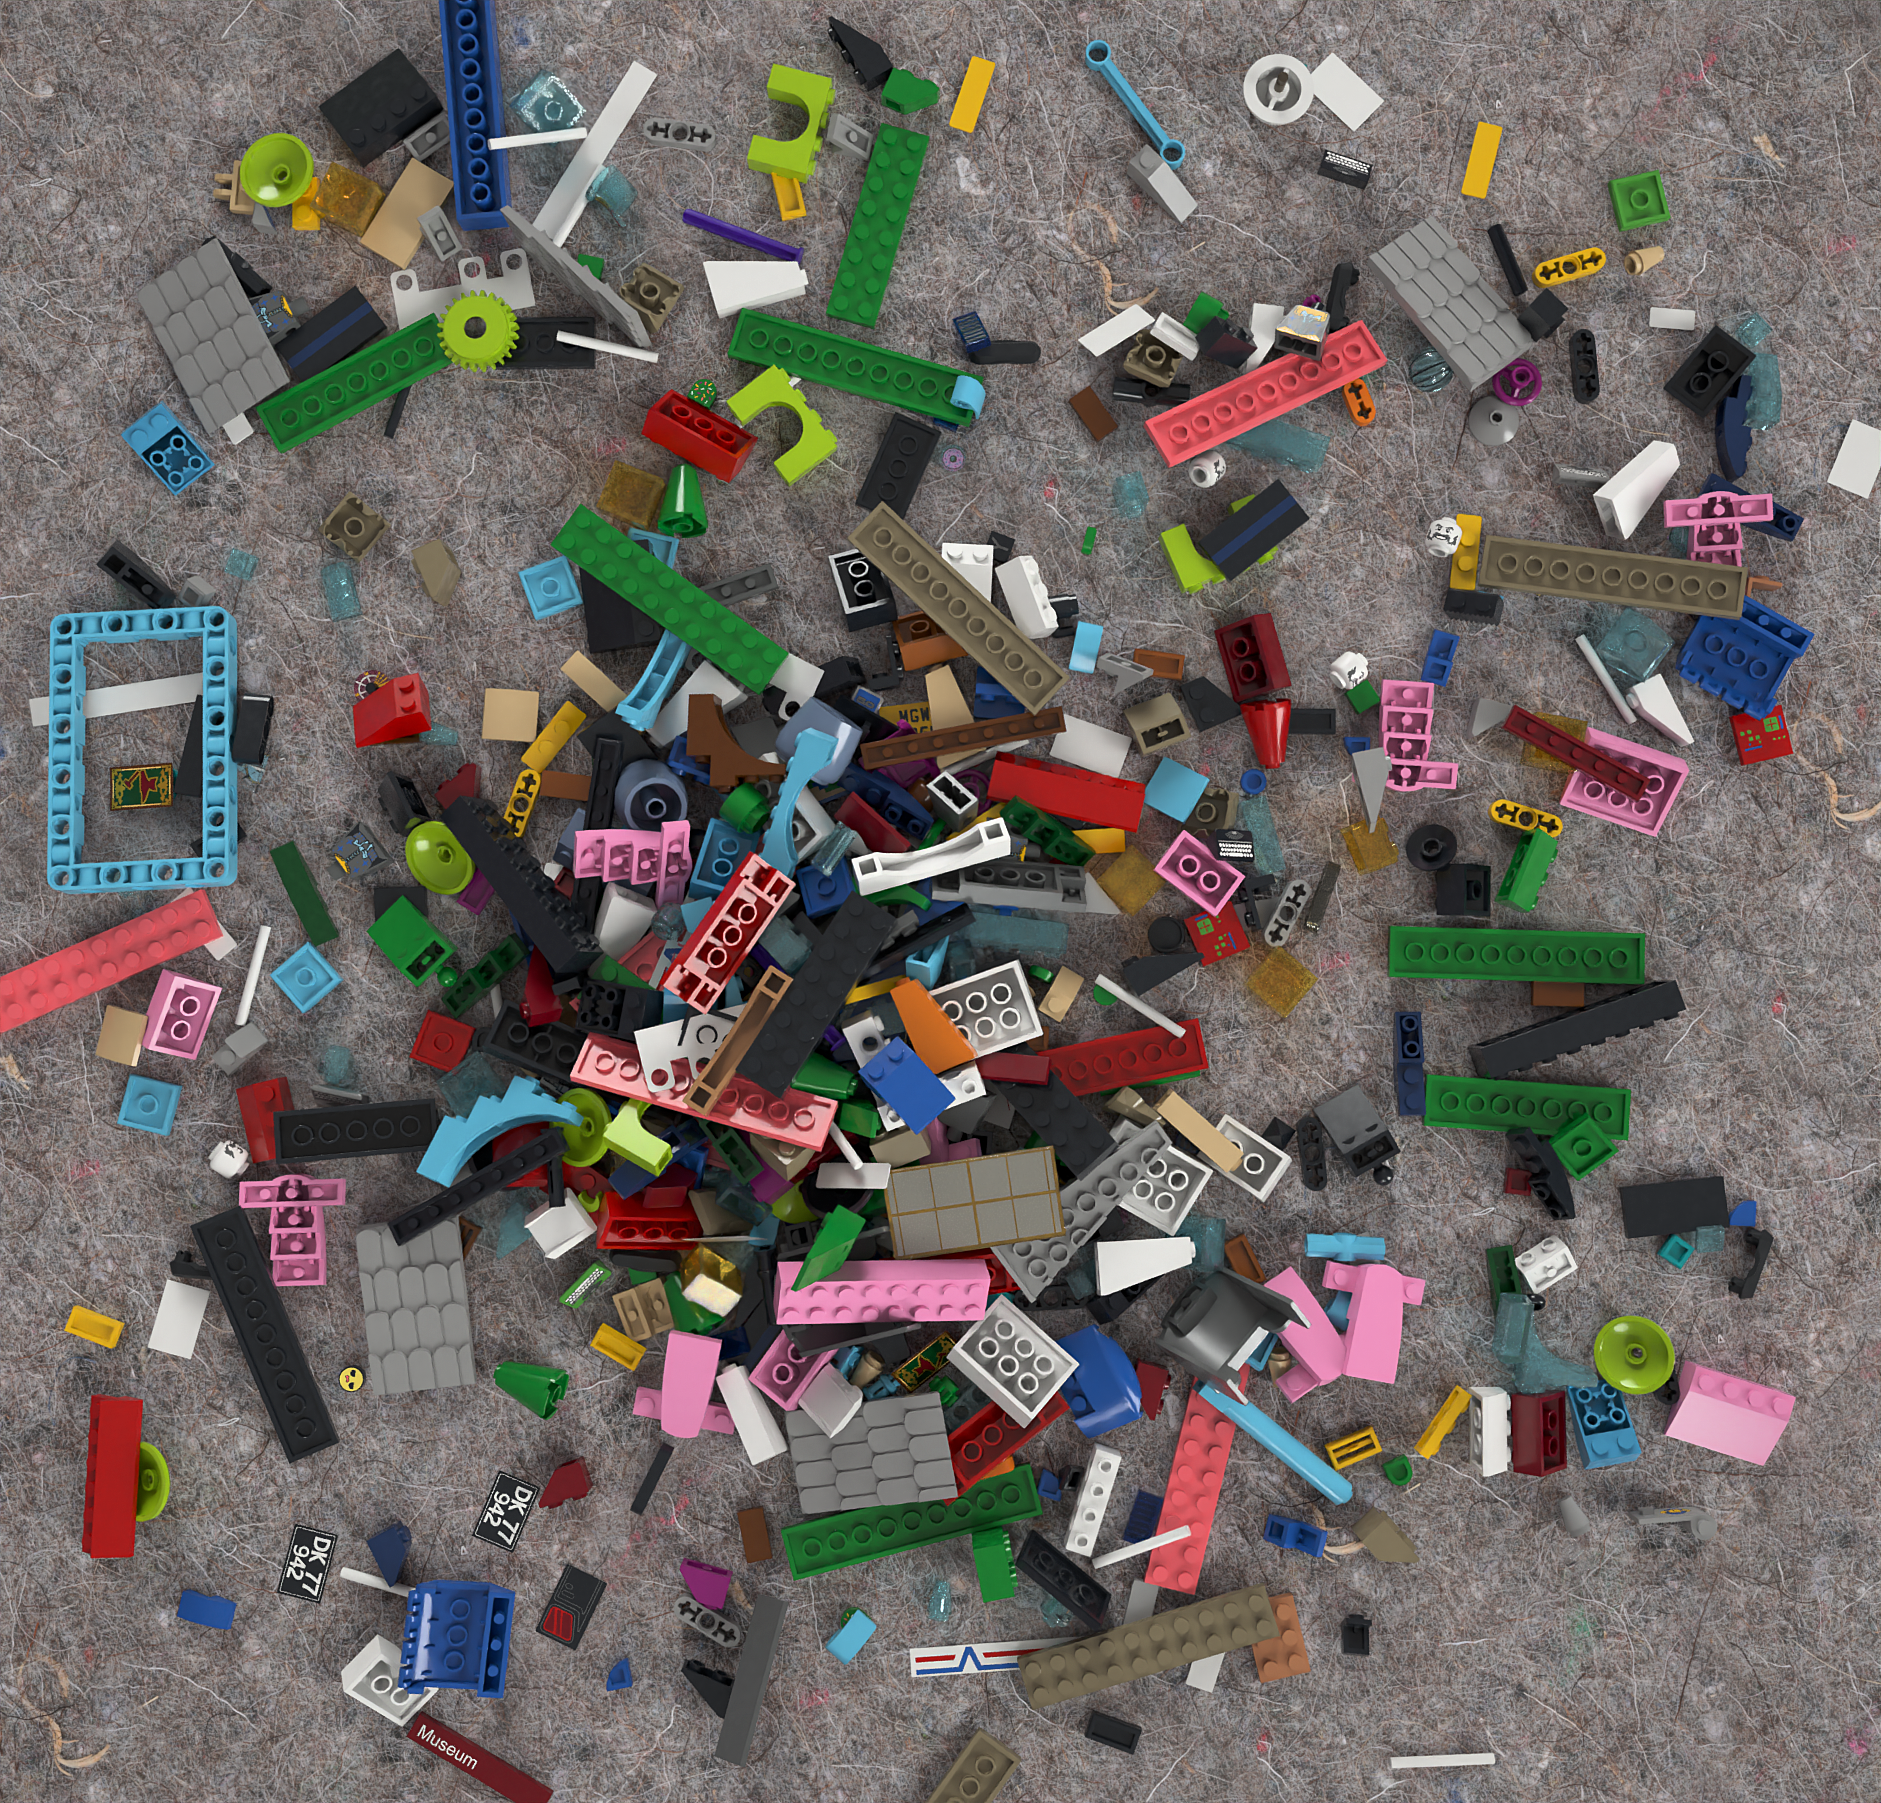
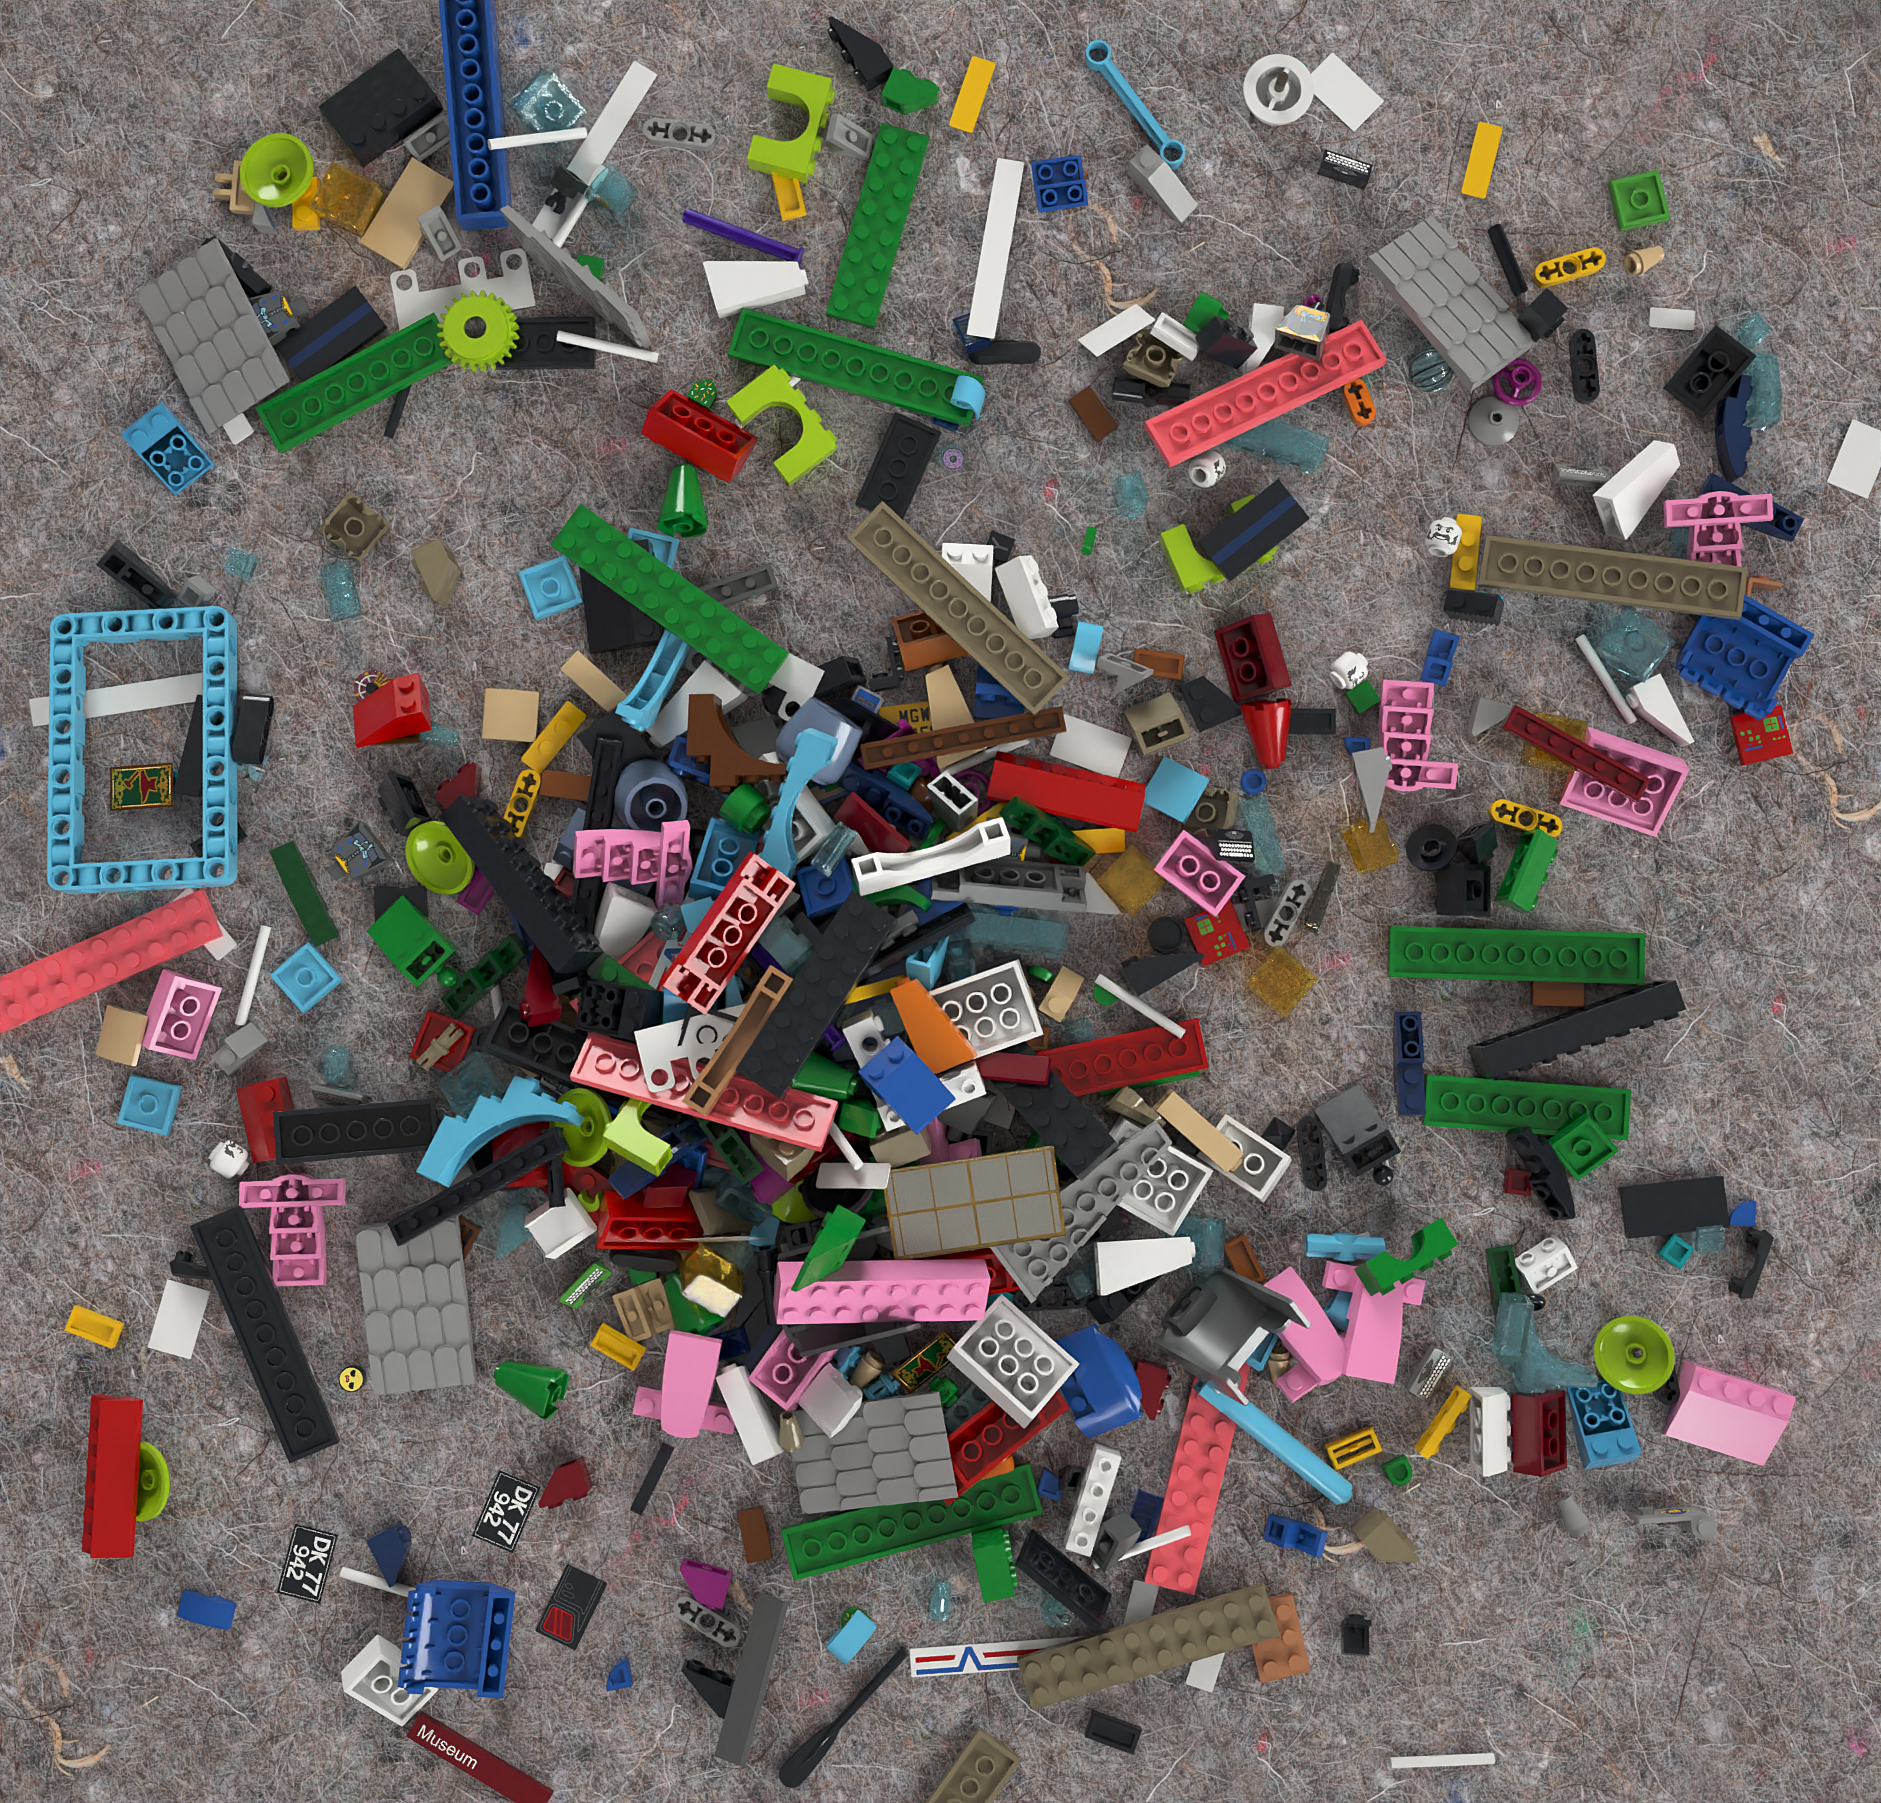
clear yellow piece [596,460,667,531] -> none
dark tan slope [619,262,685,334] -> none
black slope [828,549,898,632] -> none
none -> dark tan pin [416,1023,464,1071]
none -> pearl dark grey piece [545,166,589,215]
none -> dark tan cone [779,1411,804,1452]
none -> black piece [779,1646,909,1788]
none -> teal tile [886,762,922,791]
none -> white sticker [967,158,1025,339]
none -> blue slope [1030,154,1088,213]
none -> clear light blue slope [1063,1018,1093,1045]
none -> dark grey slope [1091,1511,1142,1573]
none -> green arch [1354,1218,1459,1296]
none -> slope [1405,1344,1453,1402]
none -> black slope [1456,820,1498,865]

